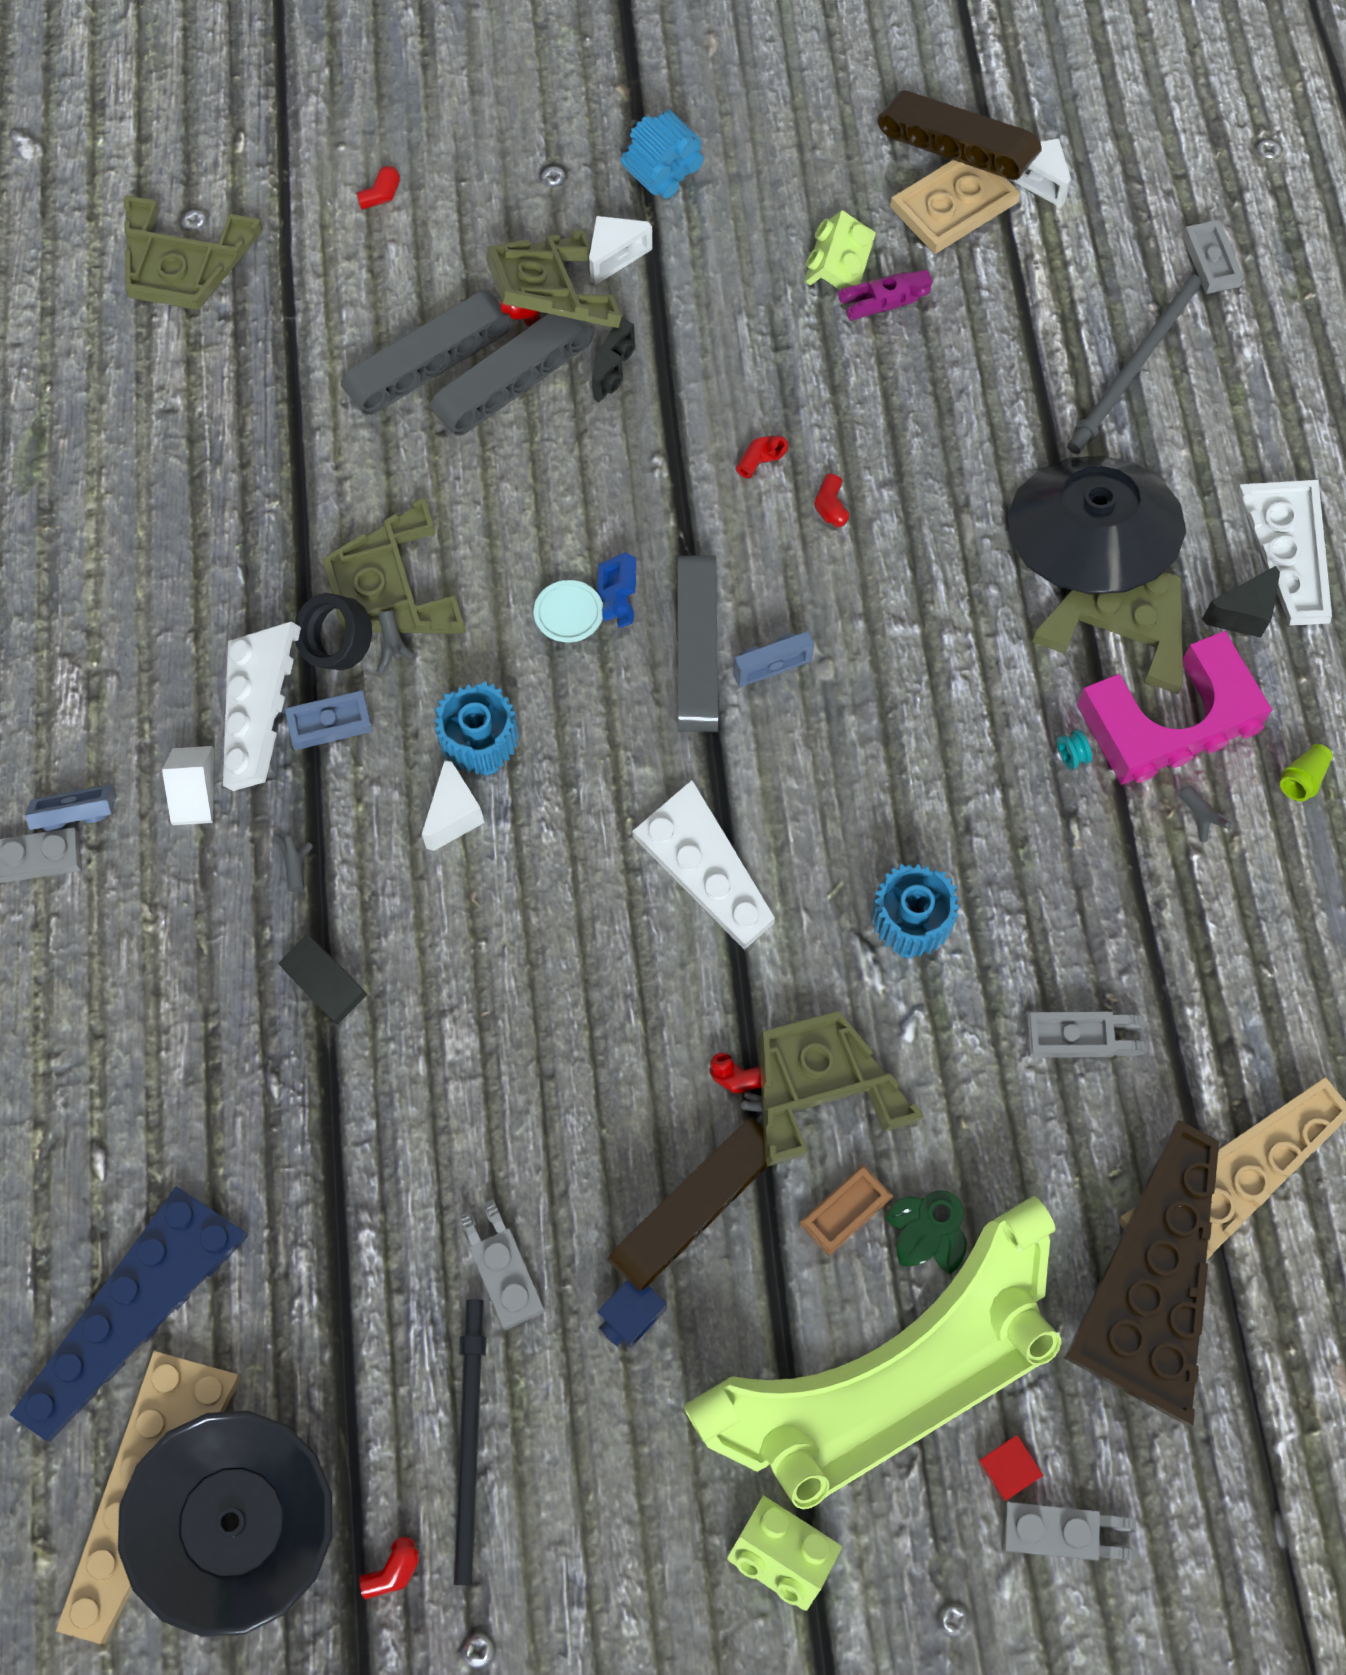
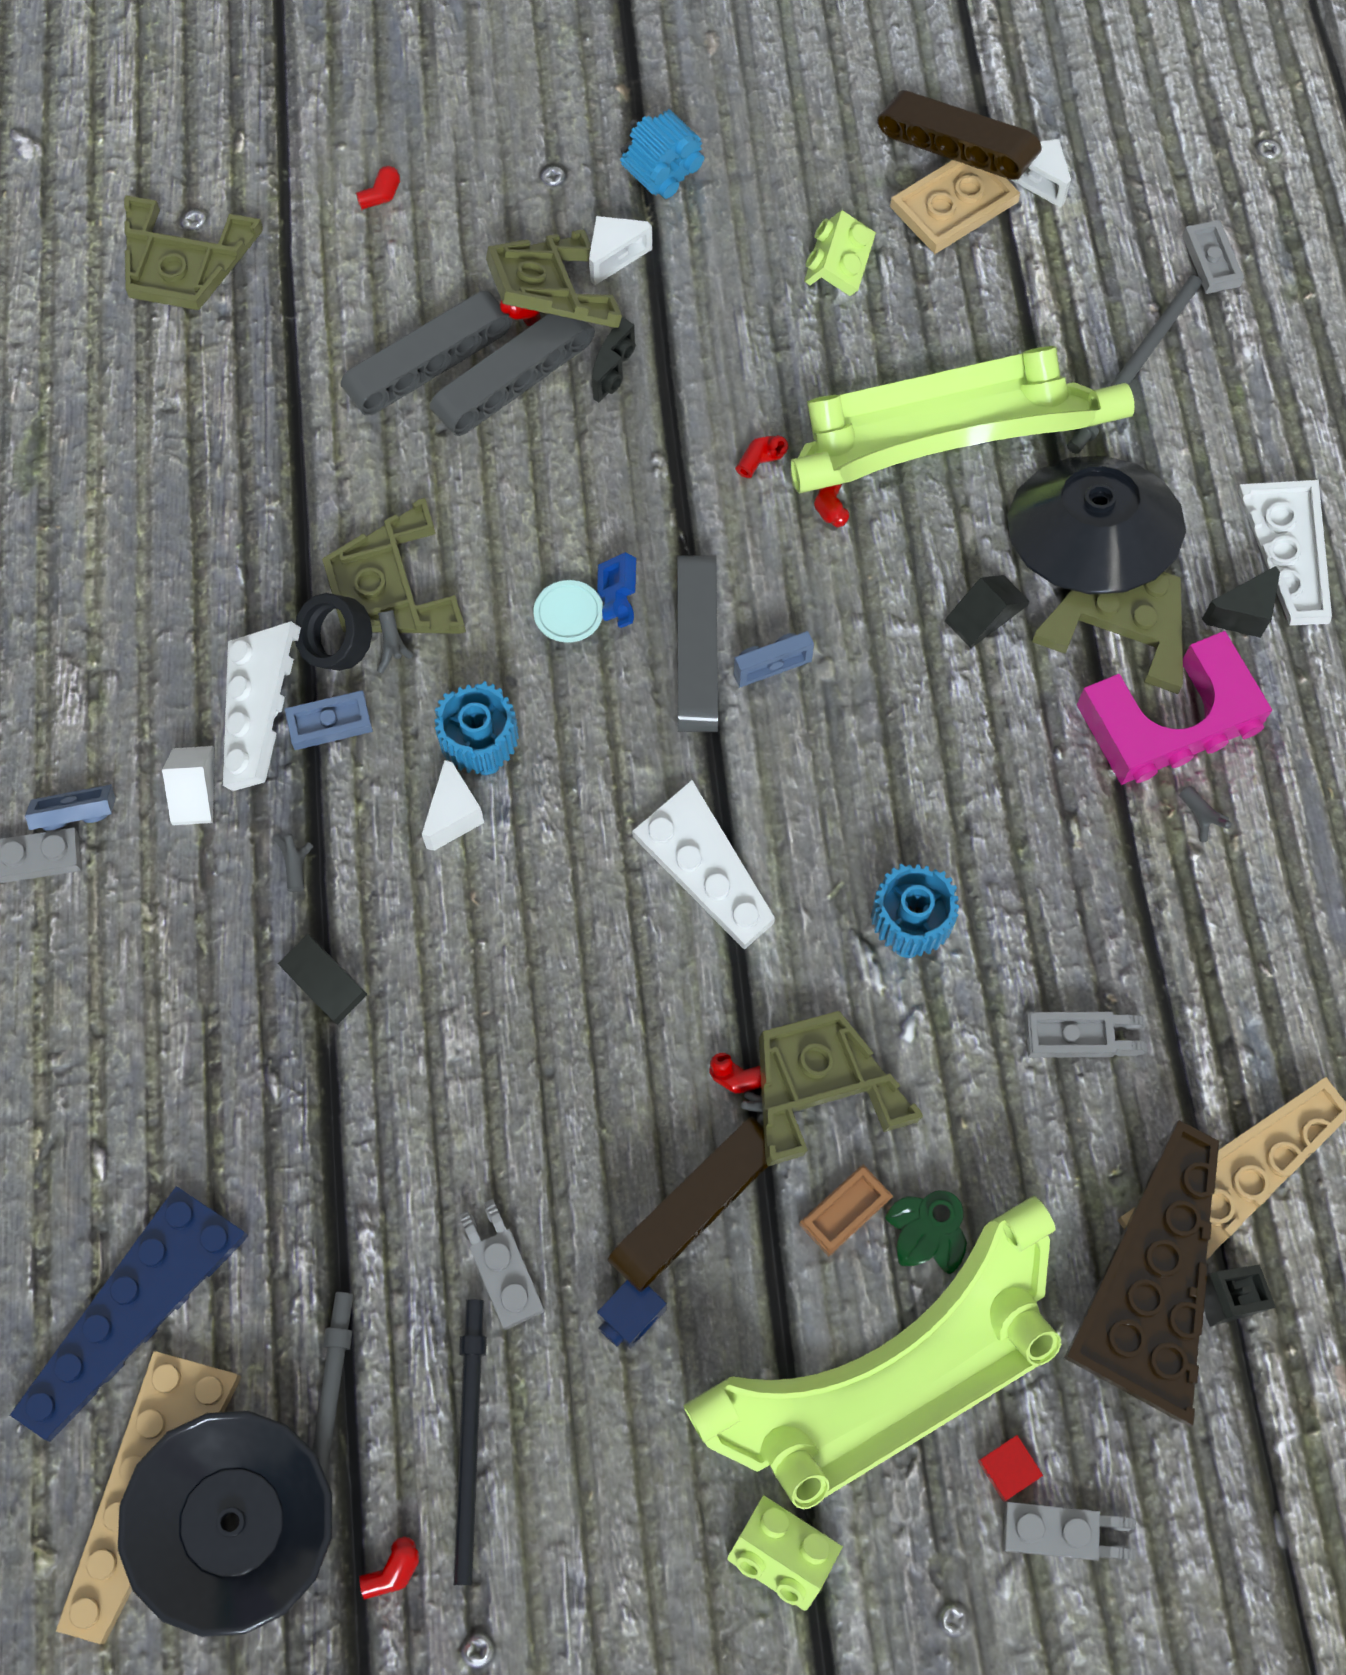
magenta hinge [837,270,933,321] -> none
teal bush [1057,729,1092,770] -> none
lime cone [1280,744,1333,802] -> none
none -> dark grey bar [313,1292,353,1479]
none -> yellowish green panel [791,346,1135,493]
none -> pearl dark grey slope [945,575,1030,648]
none -> pearl dark grey slope [1204,1264,1276,1327]

